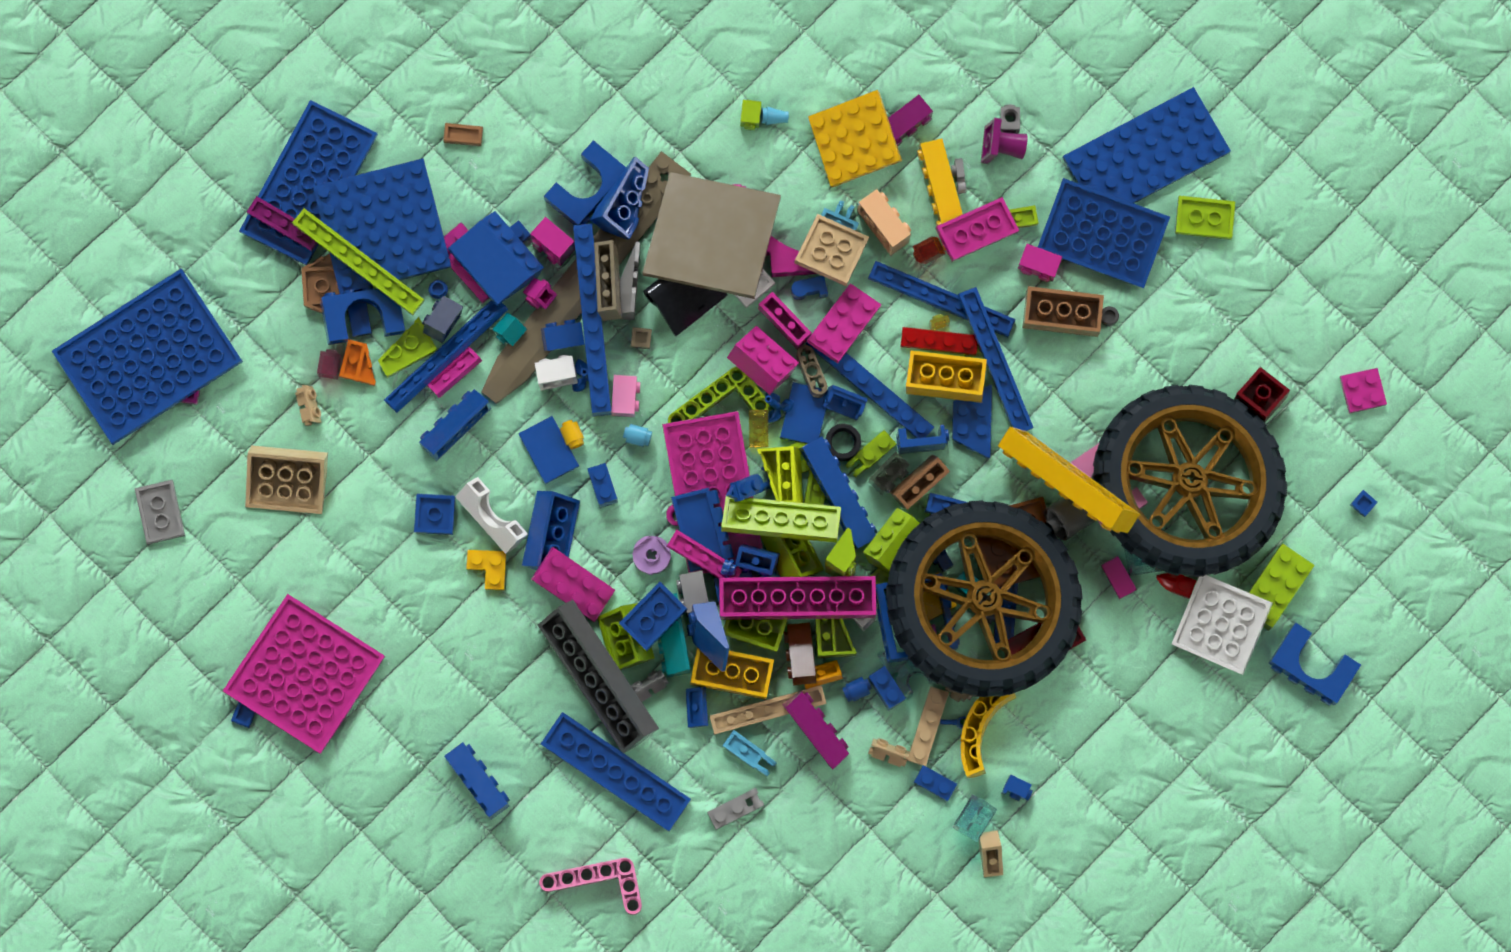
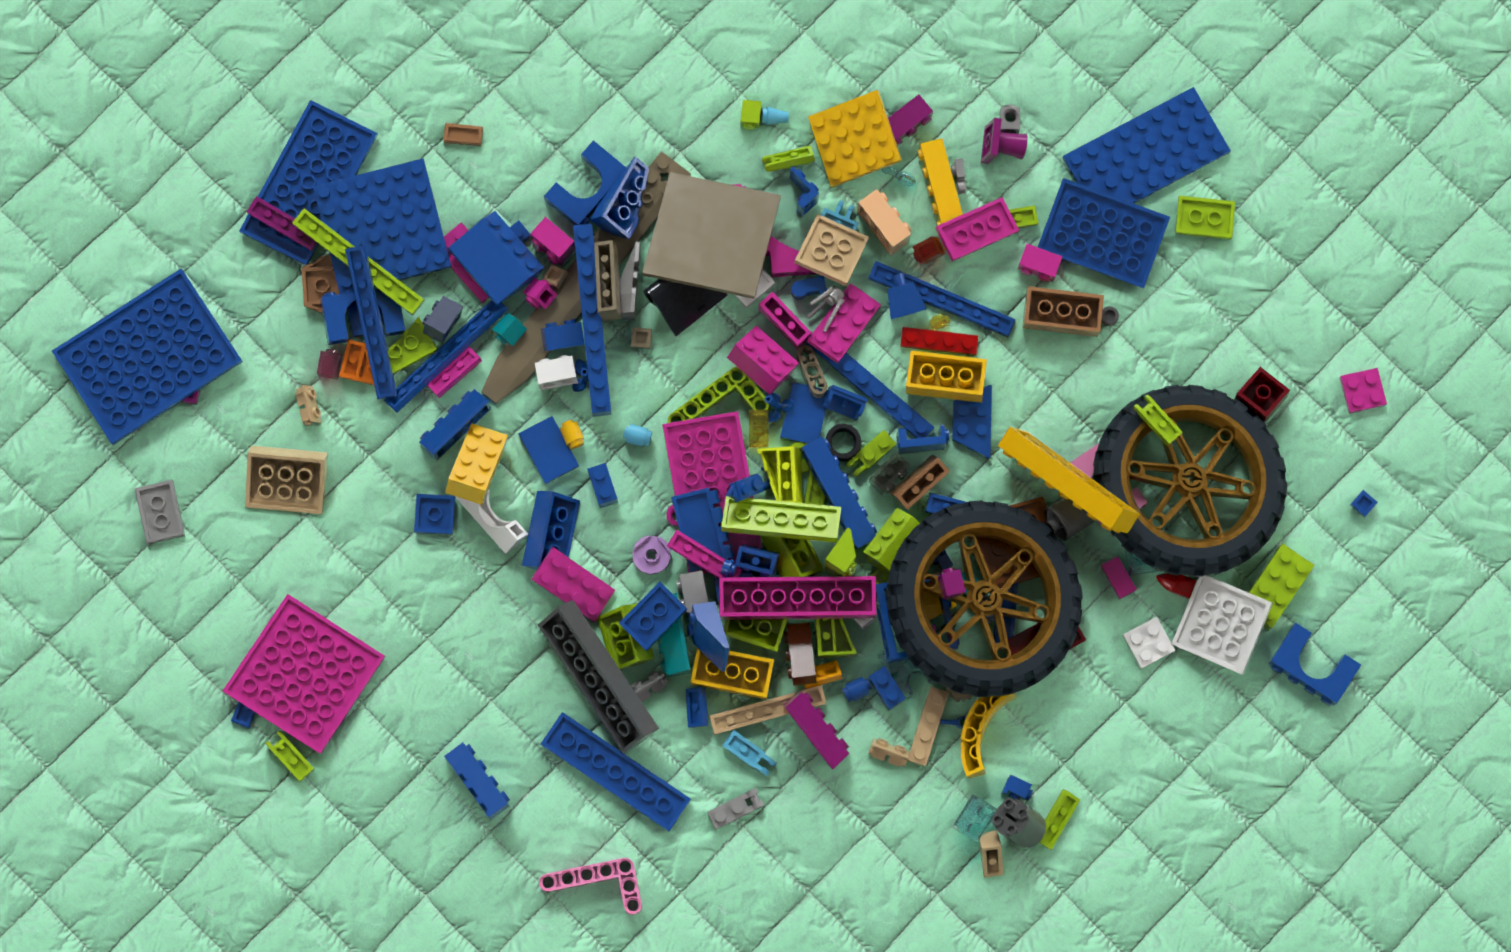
blue plate [429,280,448,299] -> none
yellow plate [466,550,506,590] -> none
bright pink brick [611,375,640,417] -> none
blue plate [914,765,957,801] -> none
blue plate [958,287,1034,431] -> none
none -> lime hinge [265,730,315,782]
none -> blue tile [345,245,397,399]
none -> yellow brick [445,423,508,505]
none -> tan tile [543,264,569,289]
none -> lime hinge [762,145,815,172]
none -> blue bracket [789,167,819,218]
none -> light grey plant [807,286,845,332]
none -> clear light blue piece [882,166,916,187]
none -> blue torso [888,273,927,320]
none -> magenta brick [938,568,966,599]
none -> dark grey cylinder [992,798,1046,848]
none -> lime plate [1039,789,1080,850]
none -> white plate [1122,617,1176,669]
none -> lime hinge [1133,395,1183,446]

